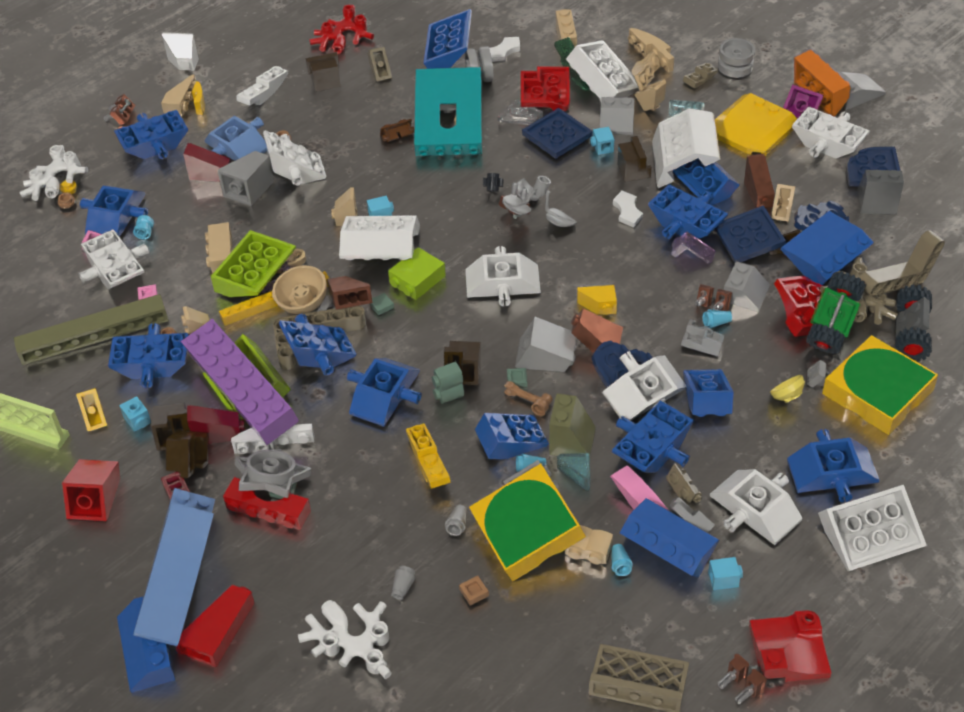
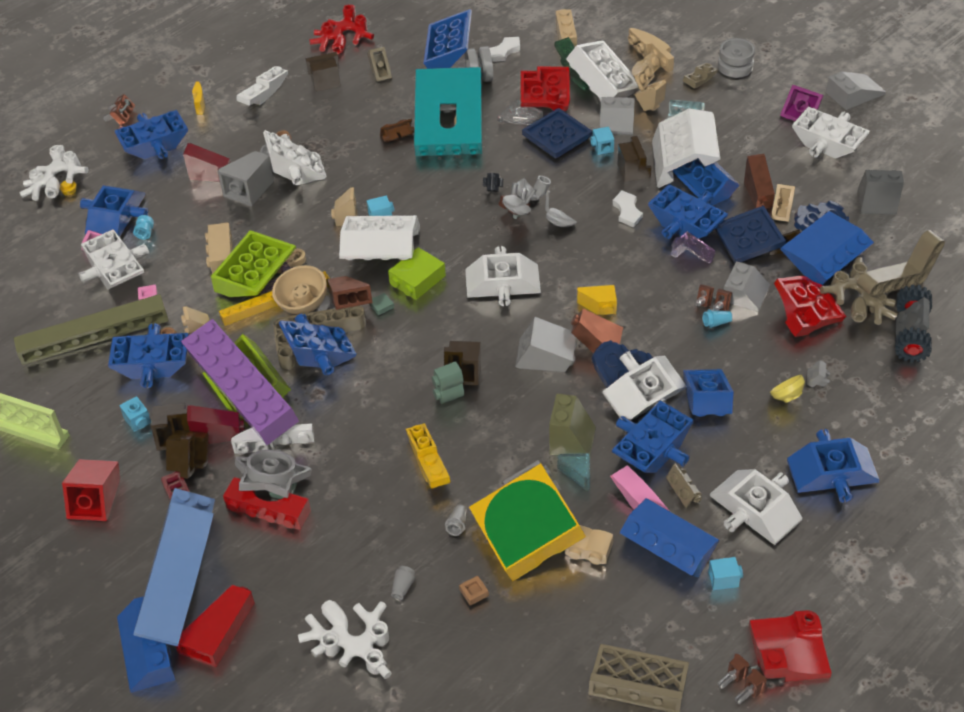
medium nougat plate [58,193,75,208] -> none
yellow slope [76,388,107,431] -> none
tan slope [161,74,196,117] -> none
white slope [162,32,199,71] -> none
medium blue slope [204,116,267,161] -> none
blue slope [347,358,422,426] -> none
blue slope [475,413,549,459] -> none
medium nougat brick [504,381,553,416] -> none
sand green tile [507,368,527,387] -> none
medium azure cone [516,454,546,472] -> none
medium azure cone [611,544,633,576] -> none
light grey slope [670,497,714,533] -> none
light grey slope [681,318,724,356] -> none
yellow wedge [715,93,797,156] -> none
orange slope [794,49,851,117] -> none
plate [806,271,866,354] -> none
white slope [818,485,927,571] -> none
green tile [822,335,938,435] -> none
dark blue plate [847,146,901,187] -> none

